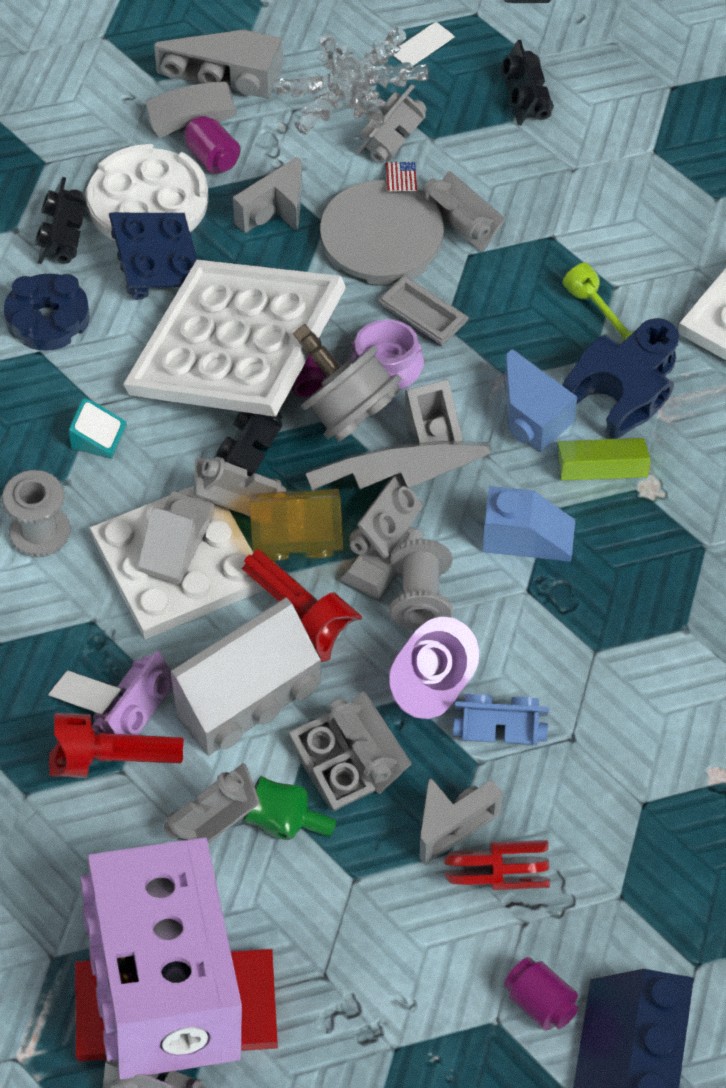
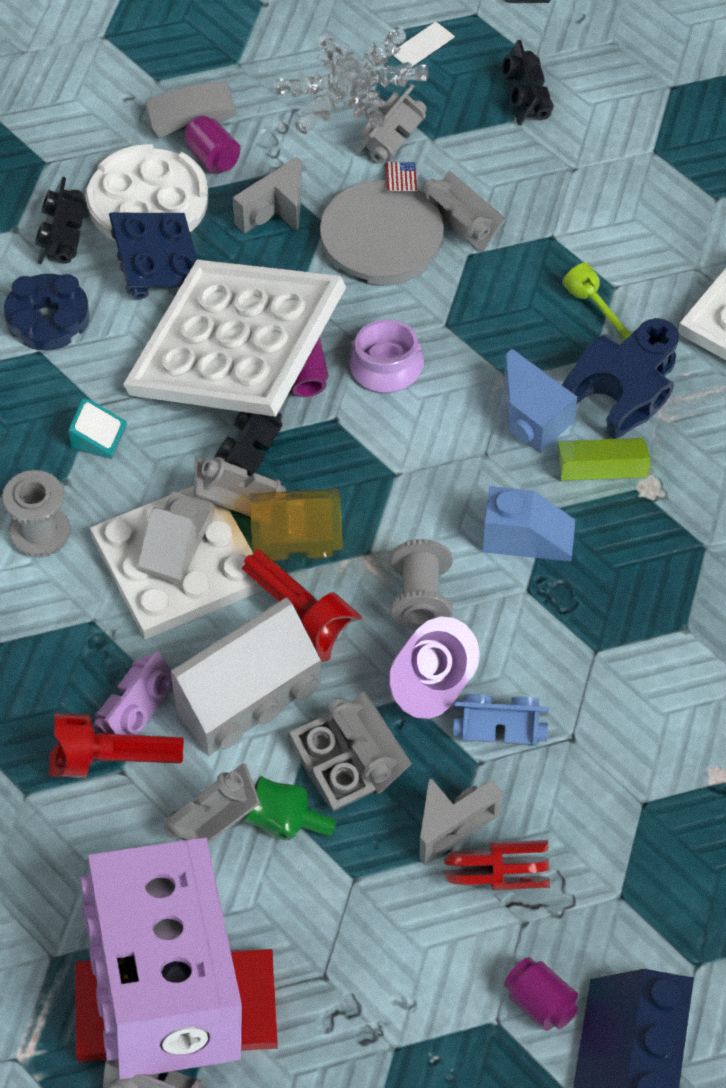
white sticker [48,670,122,714] -> none
light grey slope [154,30,283,99] -> none
light grey wheel [292,324,402,443] -> none
light grey slope [306,441,492,490] -> none
light grey tile [340,526,424,601] -> none
light grey hinge [350,473,424,559] -> none
light grey tile [377,275,469,346] -> none
light grey slope [405,379,469,467] -> none

